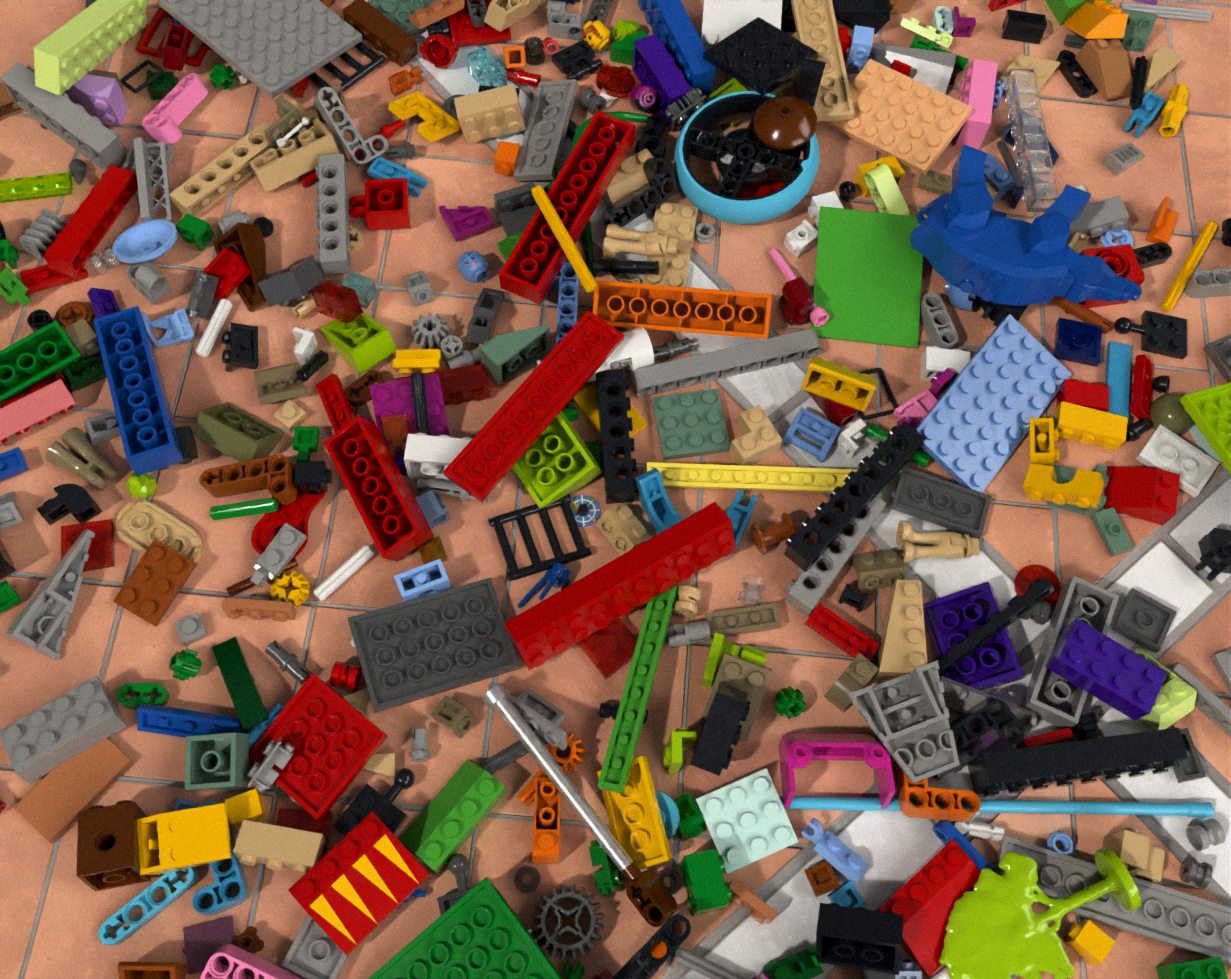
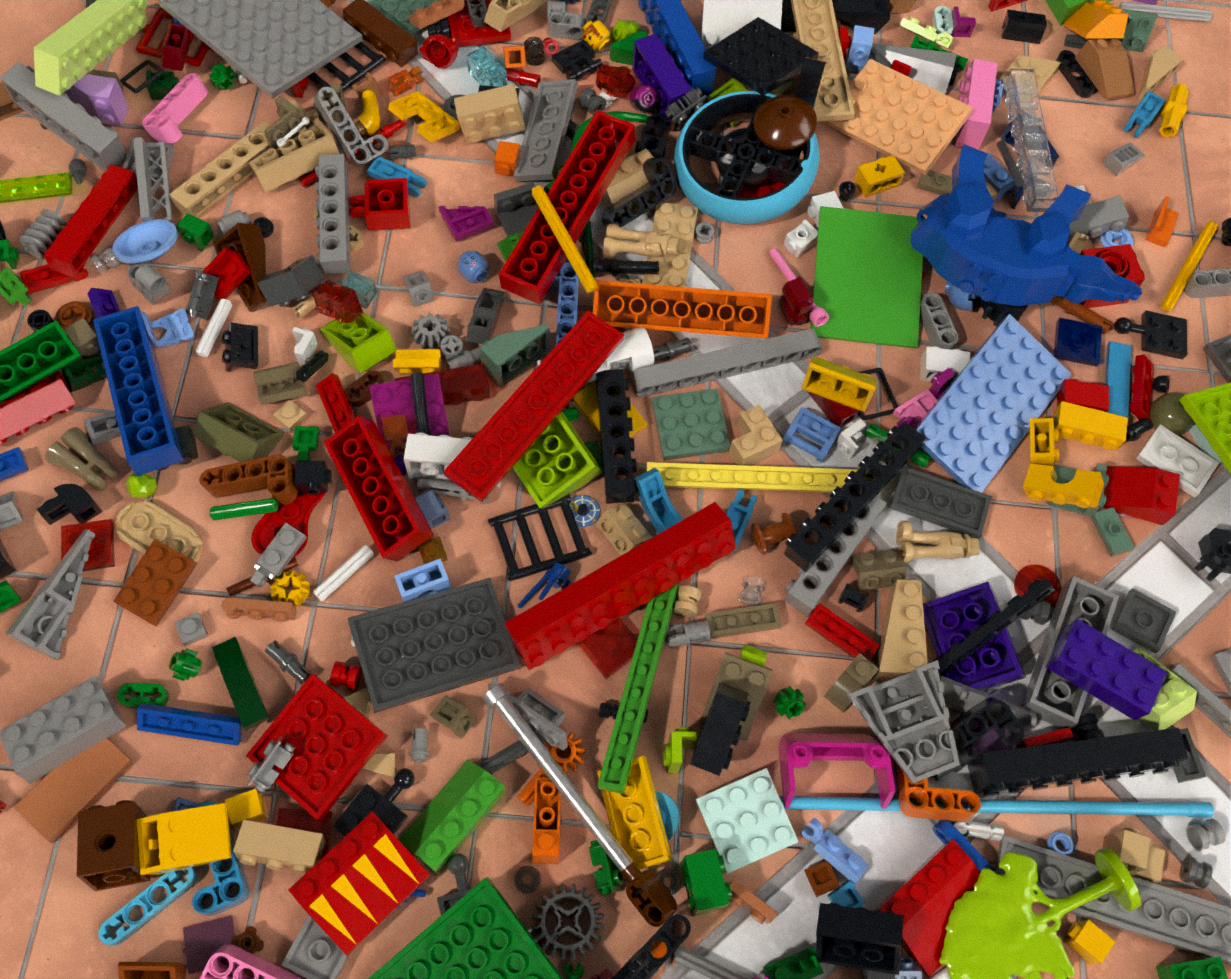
sand green brick [185,732,249,791] -> none
dark azure axle [246,703,285,749] -> none
green bracket [674,792,706,841] -> none
lime panel [701,633,740,688] -> none
yellowish green beam [864,164,910,216] -> none
black axle [1129,55,1147,110] -> none
black beam [1133,242,1172,269] -> none
none -> yellow piece [352,72,381,136]

